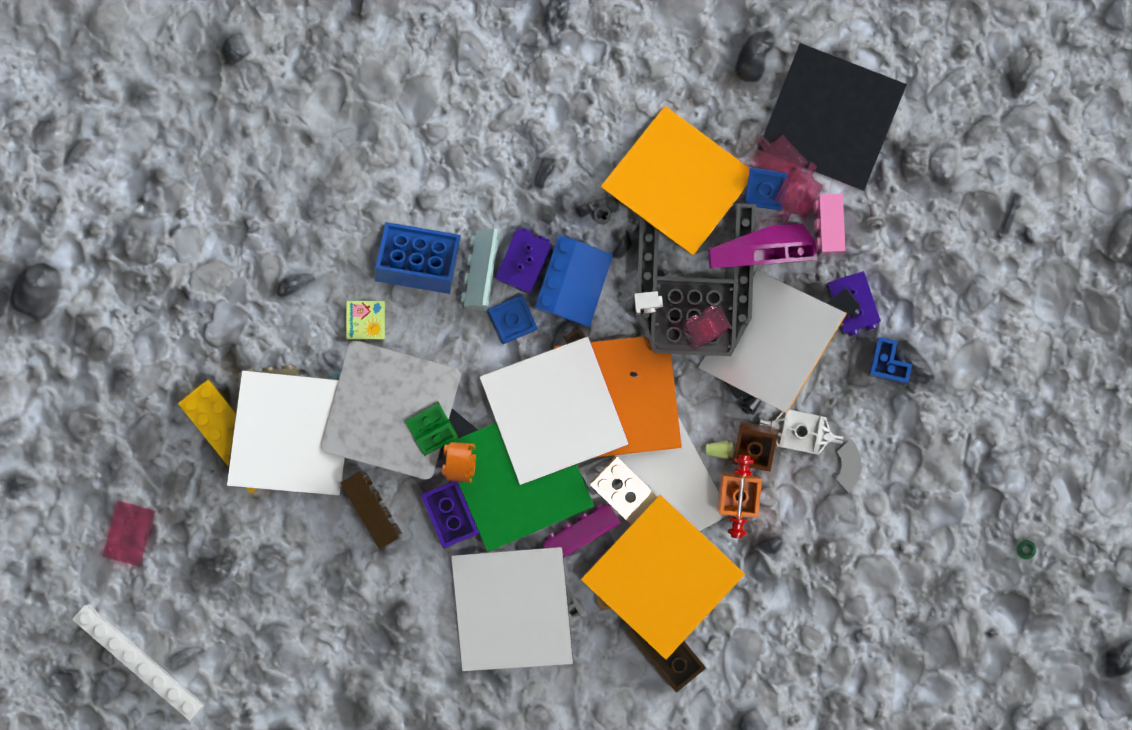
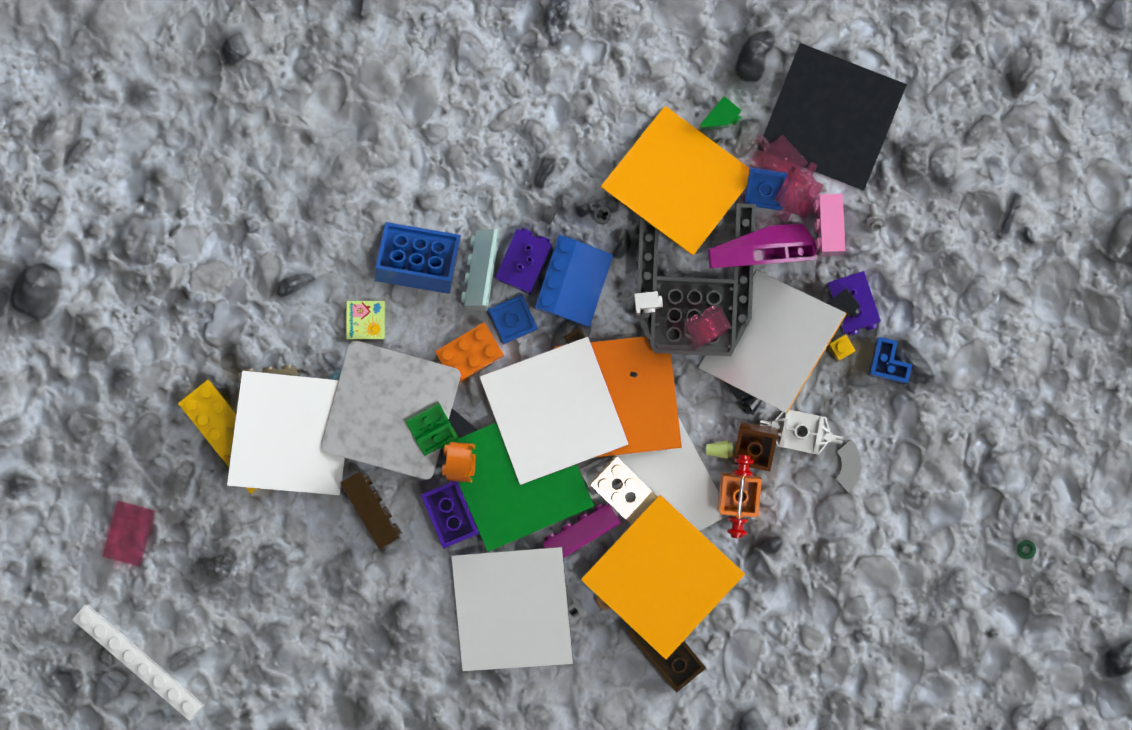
none -> orange brick [435,322,504,384]
none -> green slope [699,96,742,130]
none -> yellow brick [827,335,856,362]

